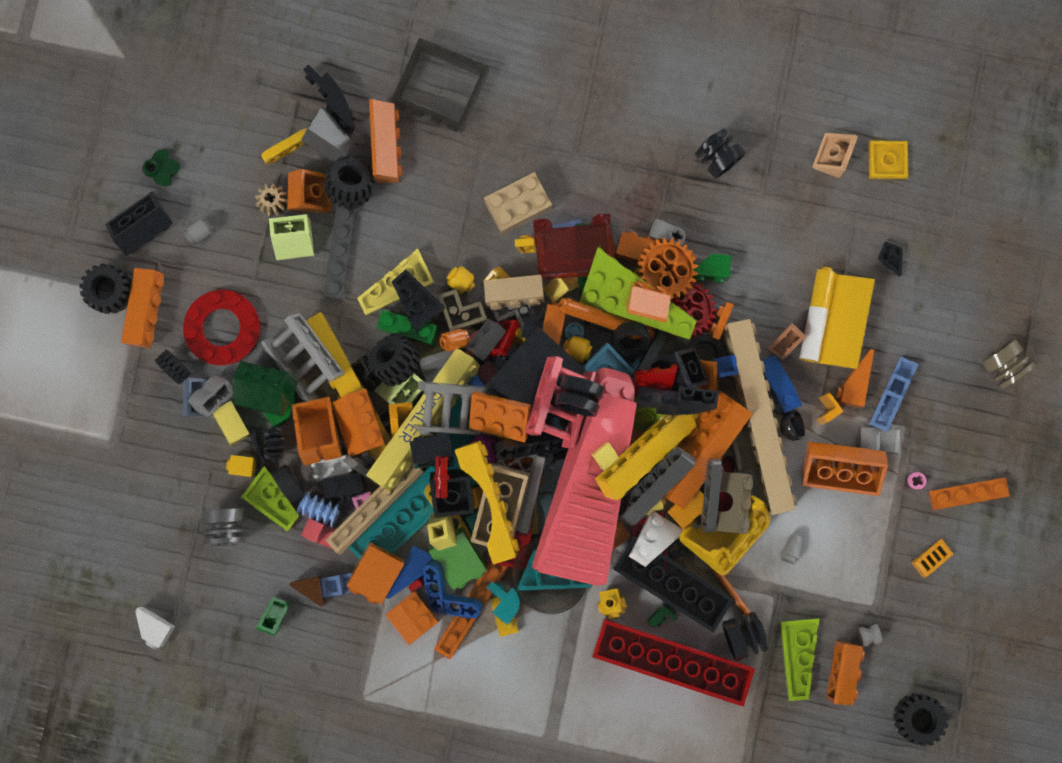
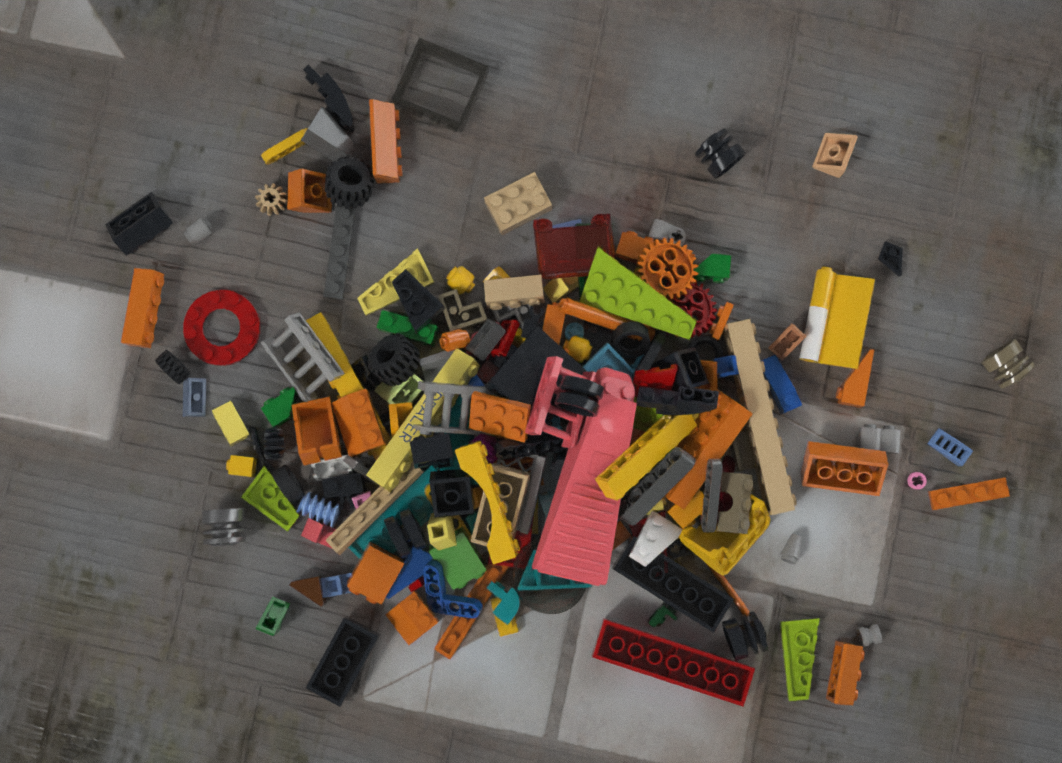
black tyre [79,263,132,314] -> none
white slope [135,607,175,649] -> none
dark green plate [142,149,181,186] -> none
light grey brick [188,376,233,416] -> none
dark green slope [233,361,298,417] -> none
yellowish green slope [269,214,315,261] -> none
red pin [434,456,450,498] -> none
yellow plate [515,235,540,254] -> none
light yellow tile [591,442,619,471] -> none
yellow brick [598,588,627,620] -> none
orange slope [625,281,671,323] -> none
black hair [780,410,805,441] -> none
light orange panel [816,392,843,425] -> none
yellow tile [869,141,908,179] -> none
medium blue slope [869,357,919,432] -> none
black tyre [893,693,949,746] -> none
light orange slope [911,538,953,578] -> none
none -> black brick [306,616,381,707]
none -> black wheel [384,507,428,558]
none -> medium blue slope [927,428,973,467]

